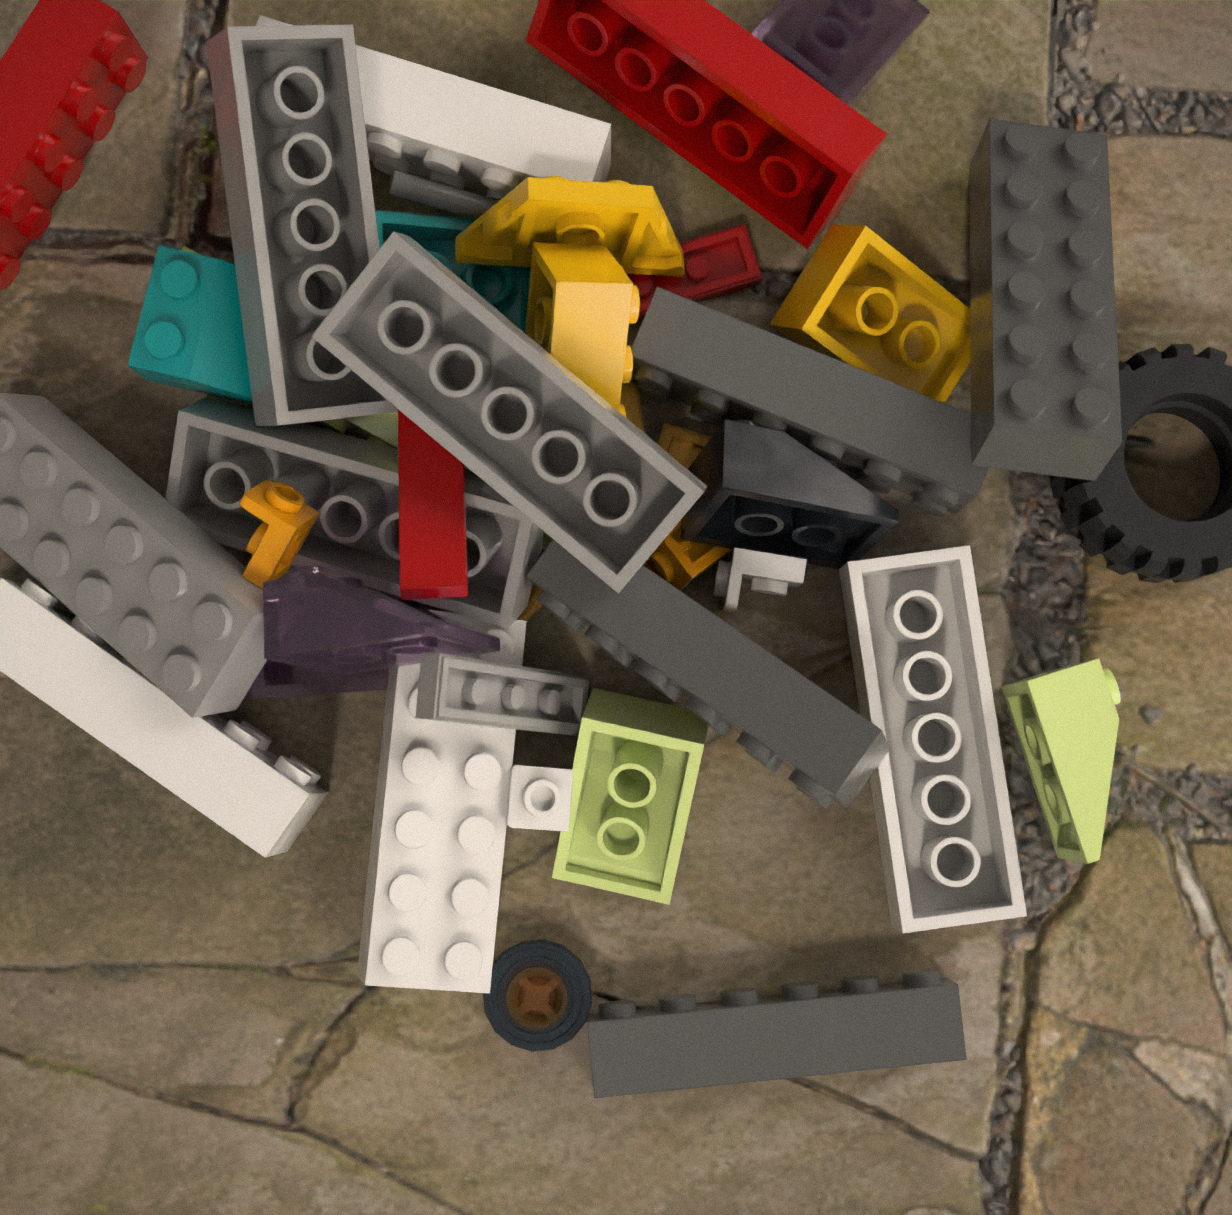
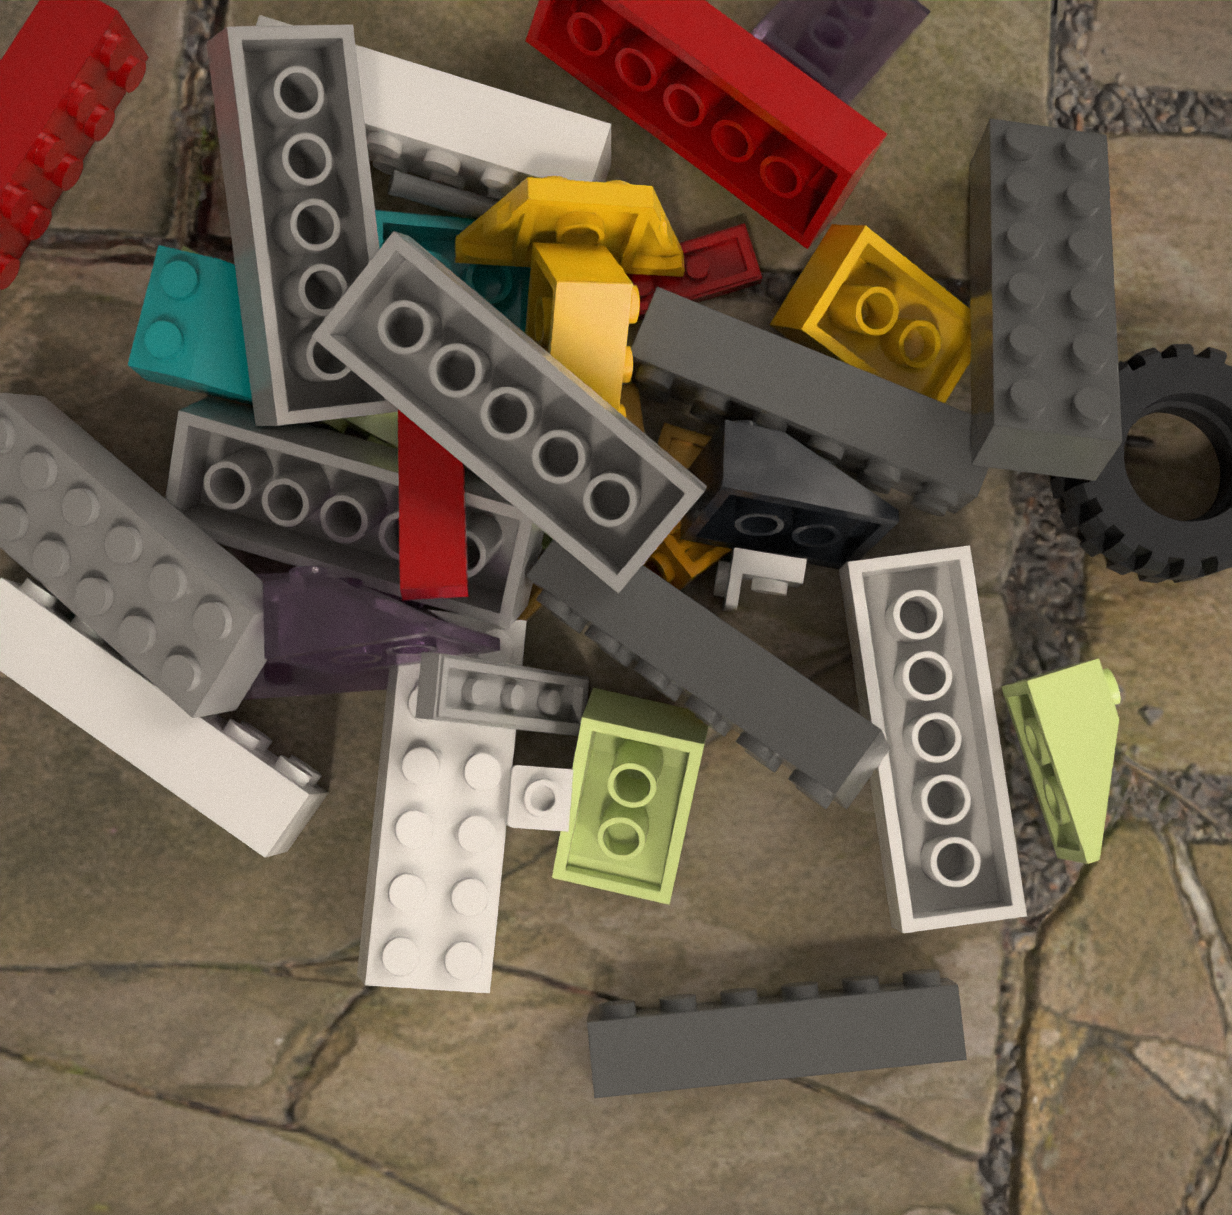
light orange bracket [239,480,320,590] -> none
black wheel [483,939,592,1052] -> none

